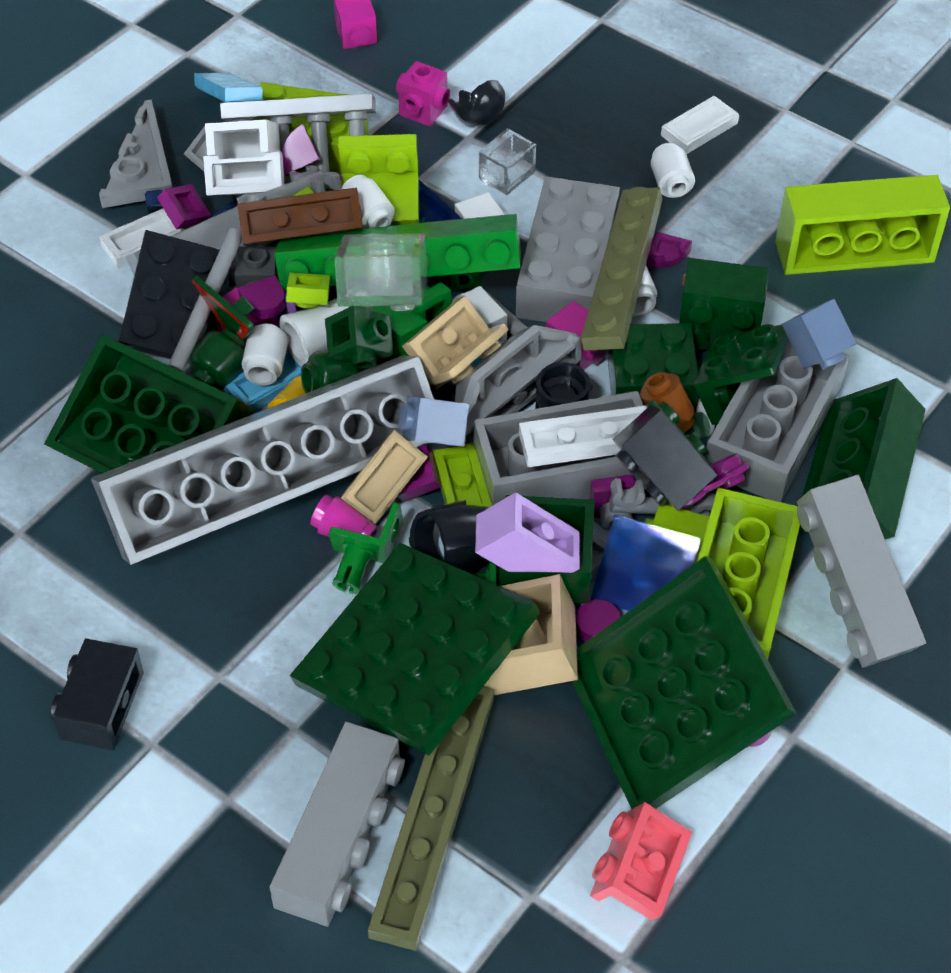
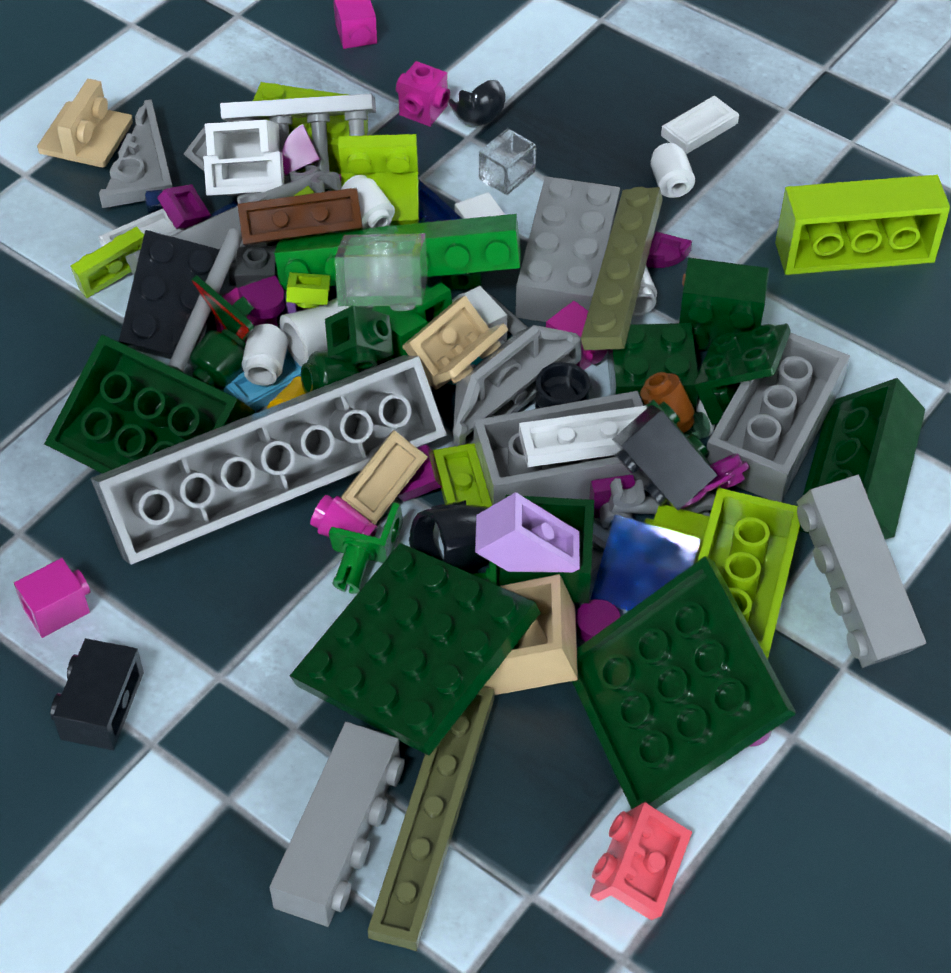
medium azure tile [194,73,262,103] -> none
brick [399,396,469,447] -> none
sand blue brick [782,299,857,370] -> none
none -> dark pink brick [14,558,91,638]
none -> tan bracket [37,78,133,168]
none -> lime plate [70,226,144,298]

